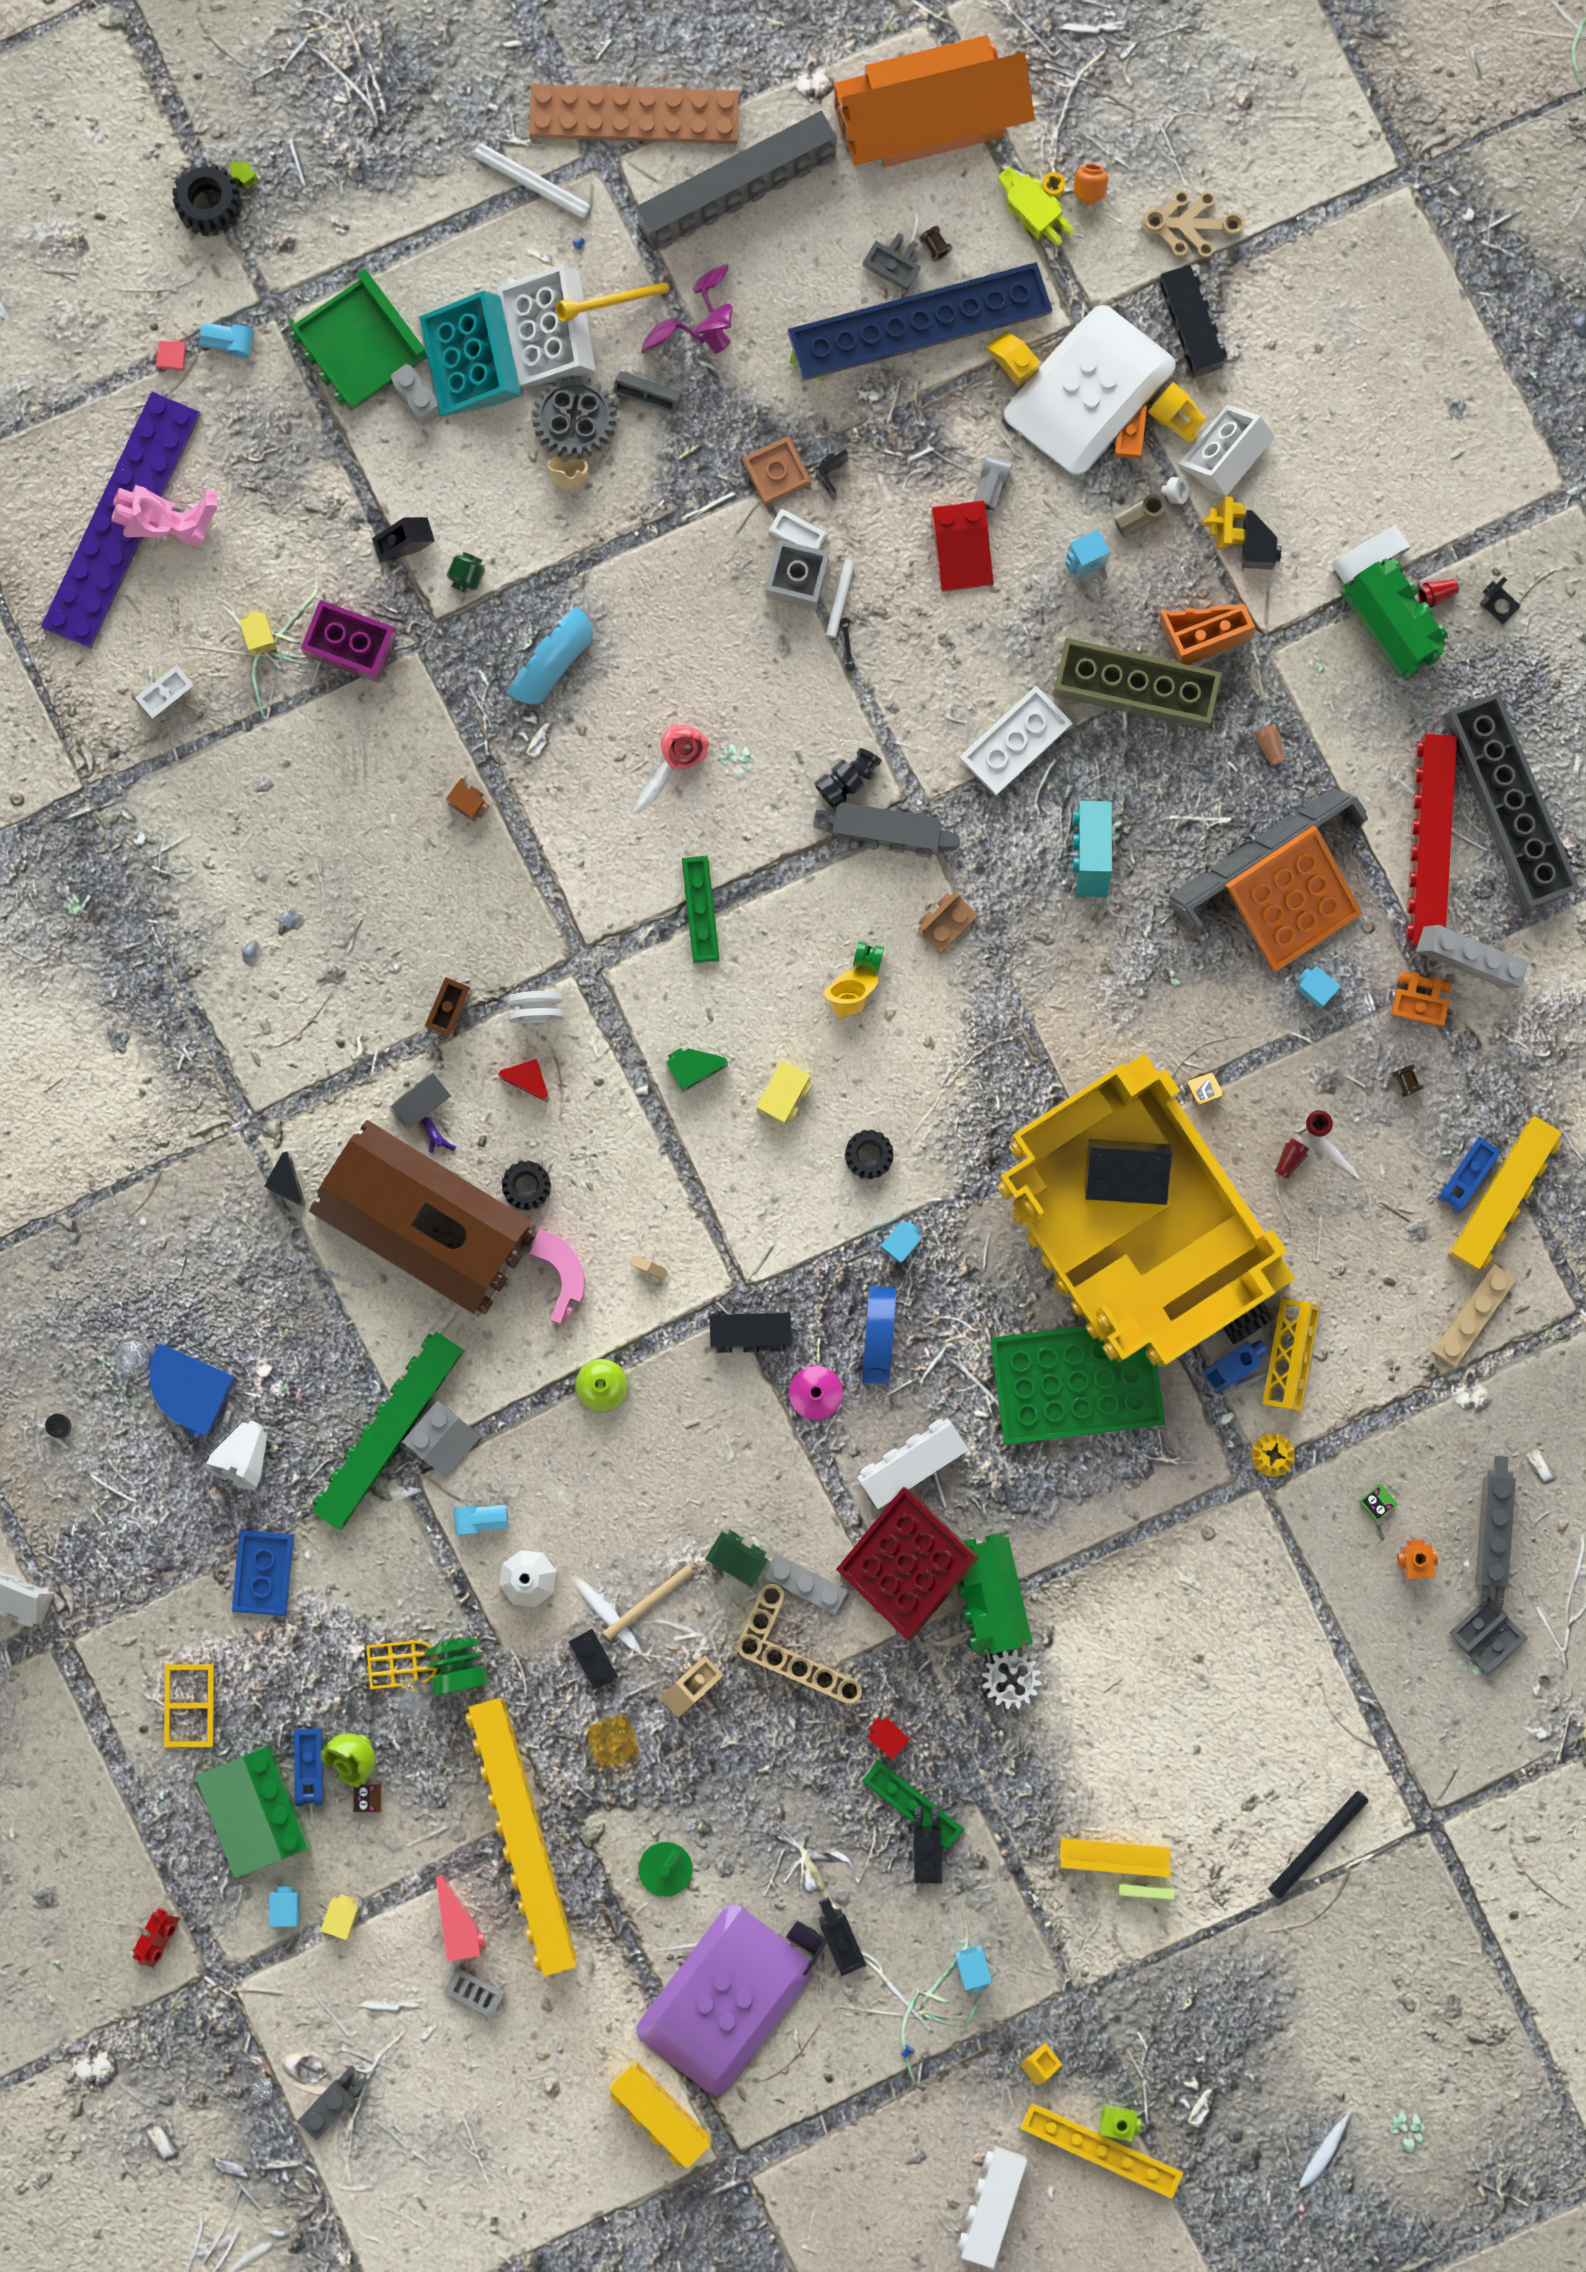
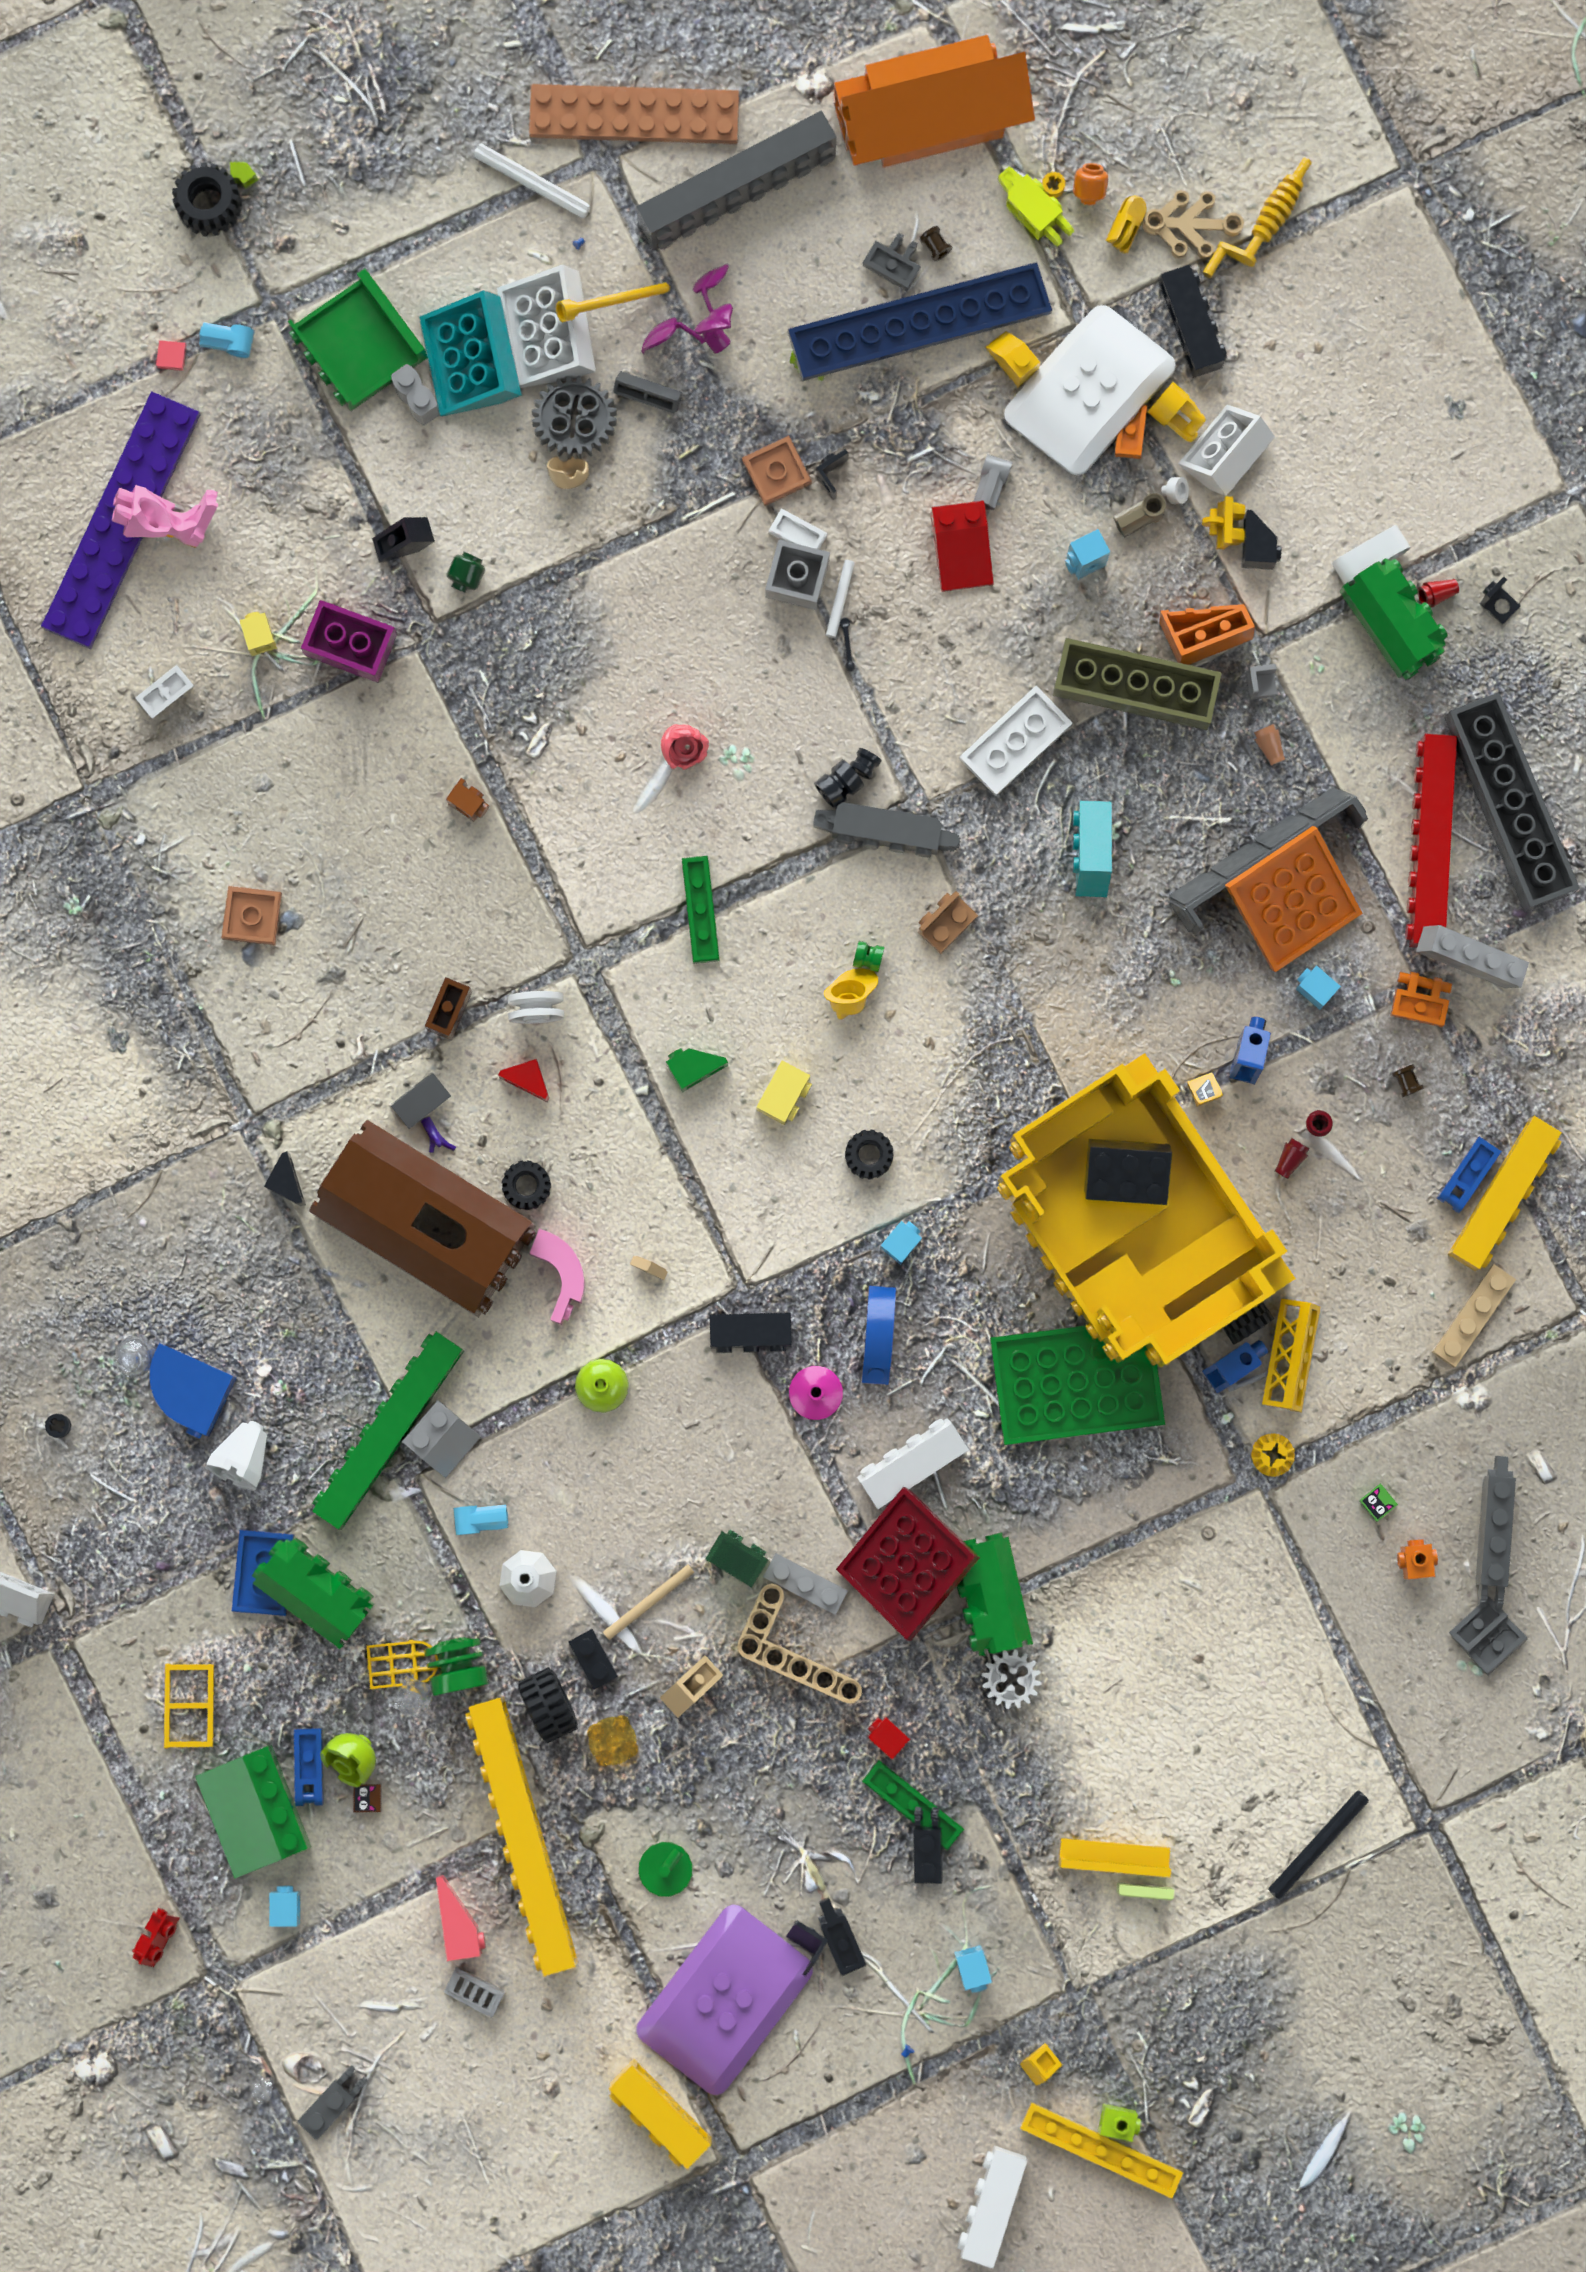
light yellow brick [320,1895,360,1940] -> none
medium azure brick [506,606,593,704] -> none
none -> nougat tile [221,886,282,946]
none -> green brick [251,1538,375,1649]
none -> black tyre [518,1667,578,1744]
none -> yellow arm [1105,195,1147,254]
none -> yellow piece [1202,157,1312,278]
none -> torso [1229,1017,1271,1085]
none -> light grey panel [1246,664,1277,700]

